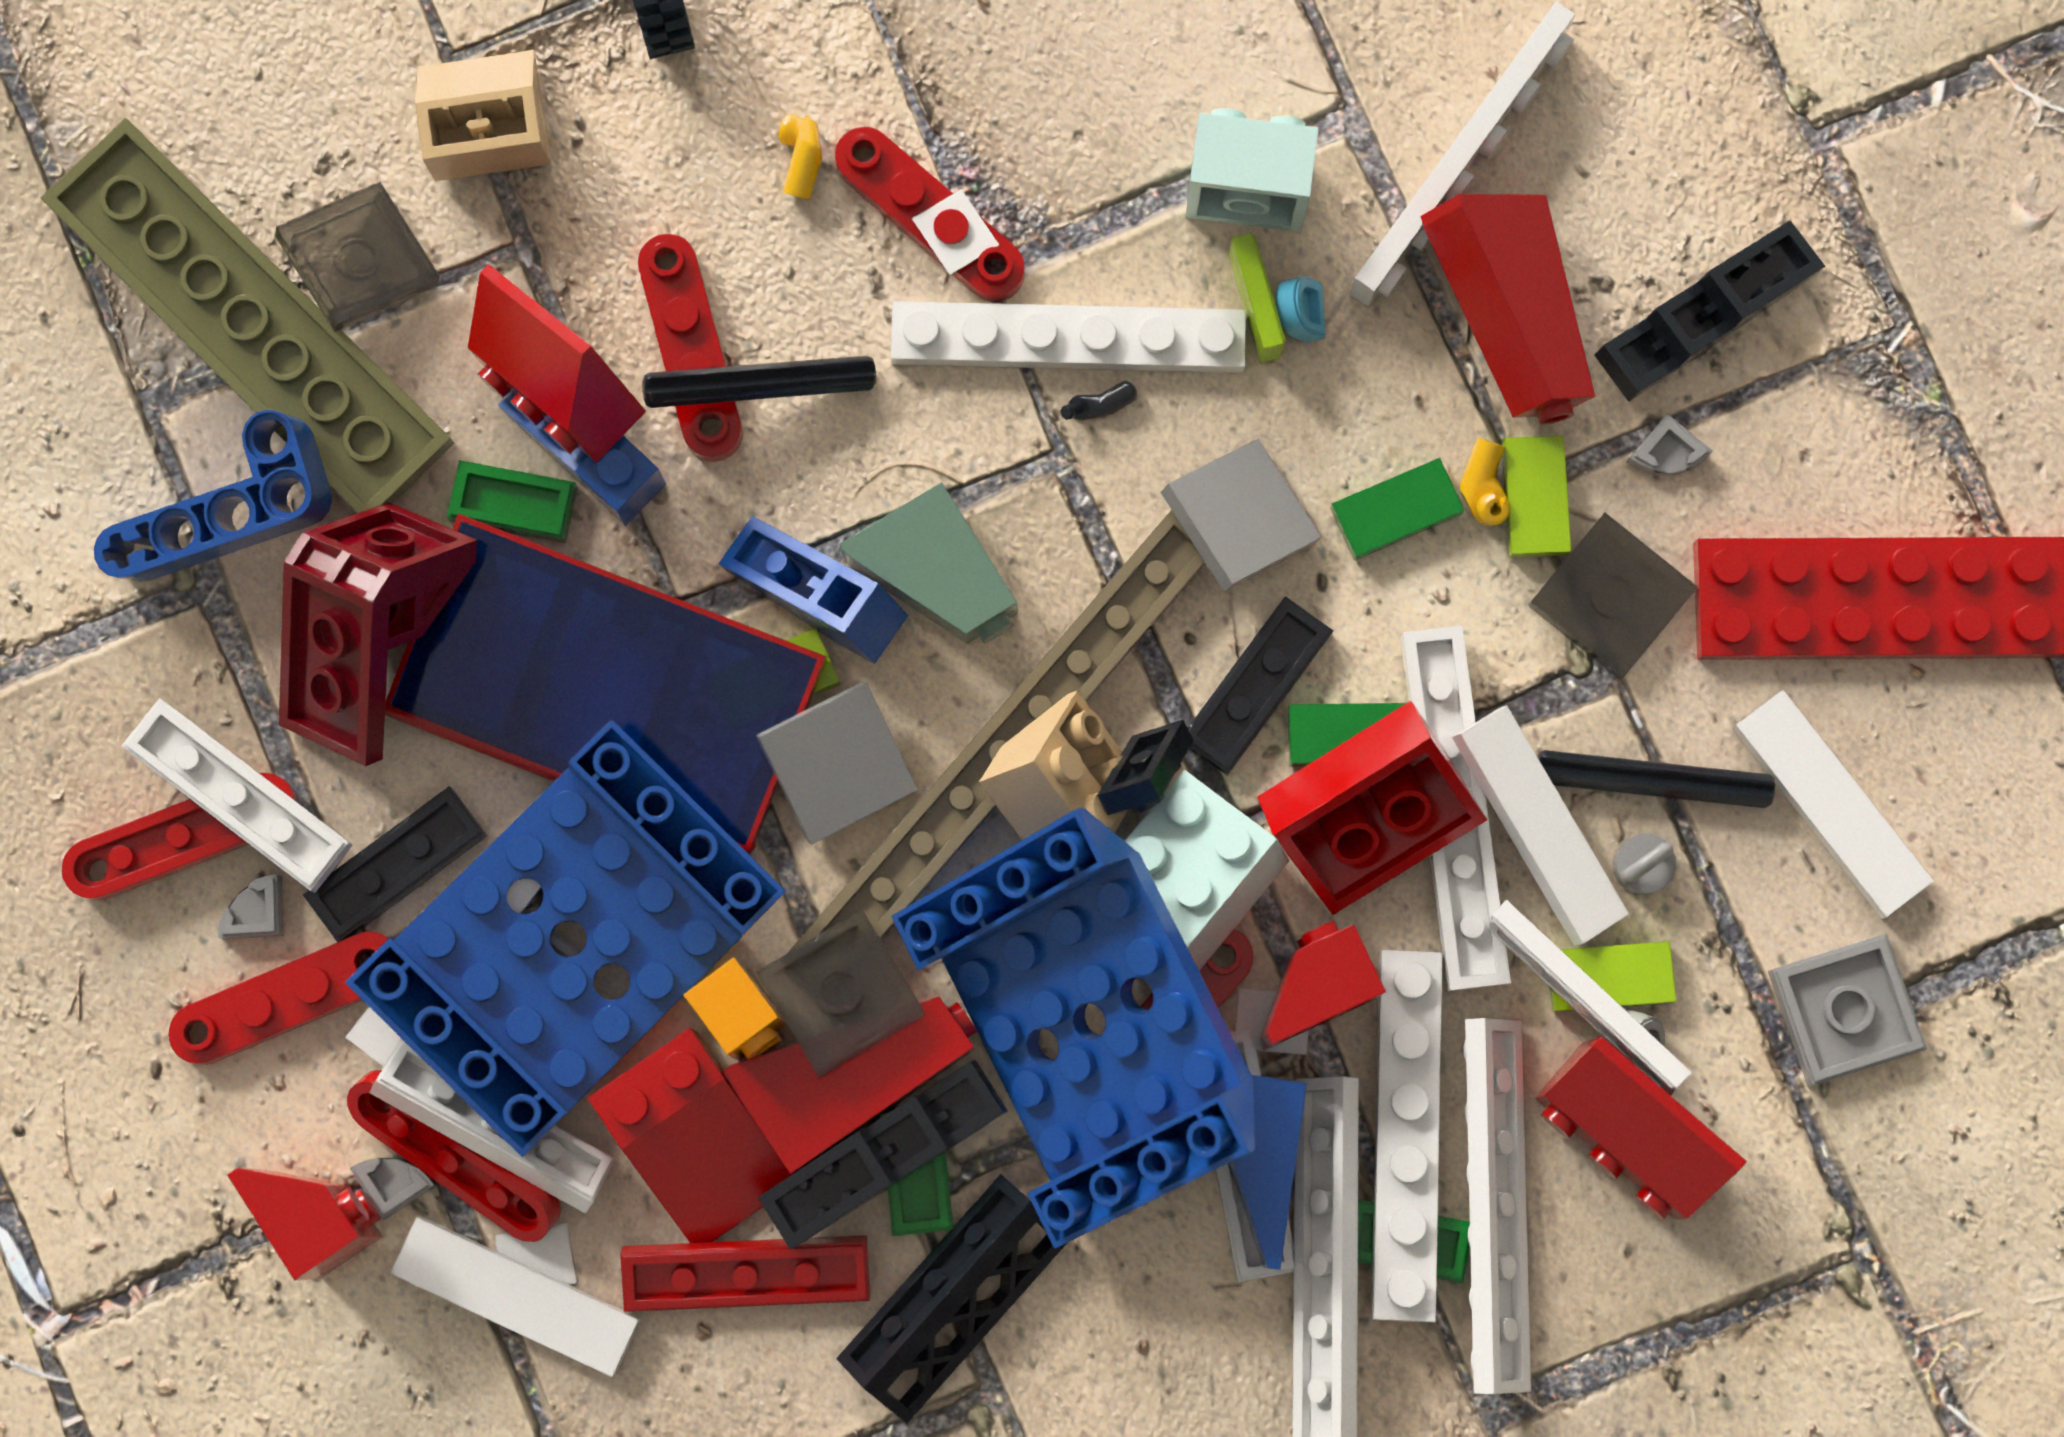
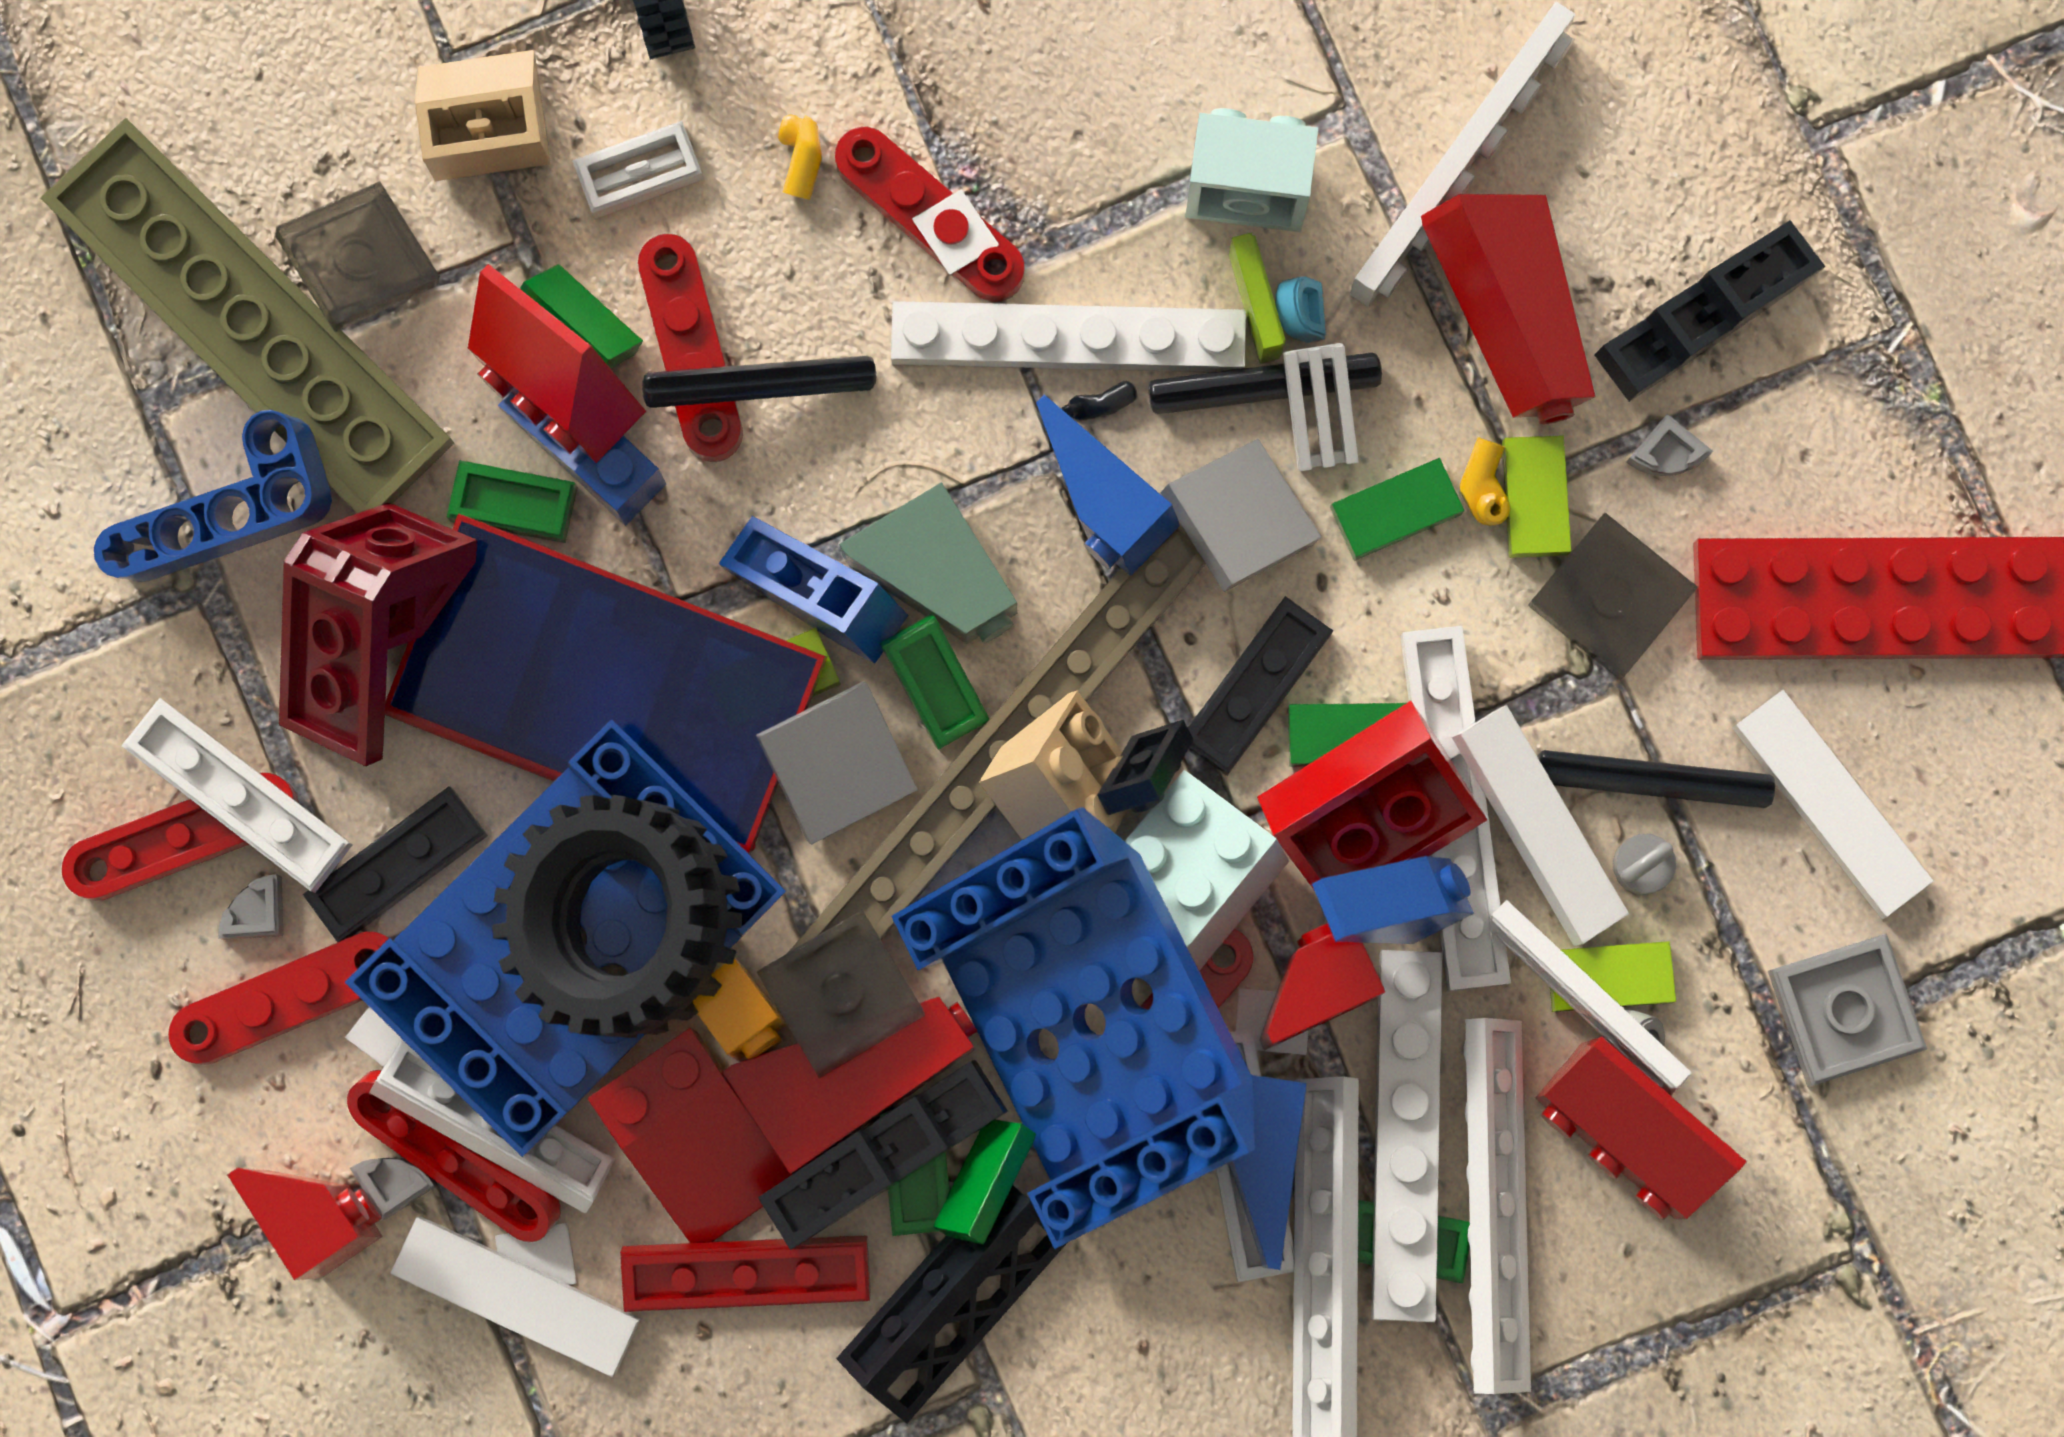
none -> black tyre [492,795,742,1038]
none -> green tile [520,264,643,369]
none -> white tile [572,121,704,219]
none -> green tile [879,614,990,750]
none -> green tile [933,1120,1036,1244]
none -> blue slope [1036,394,1180,576]
none -> black axle [1148,353,1382,414]
none -> white tile [1283,343,1359,472]
none -> blue slope [1312,856,1474,944]

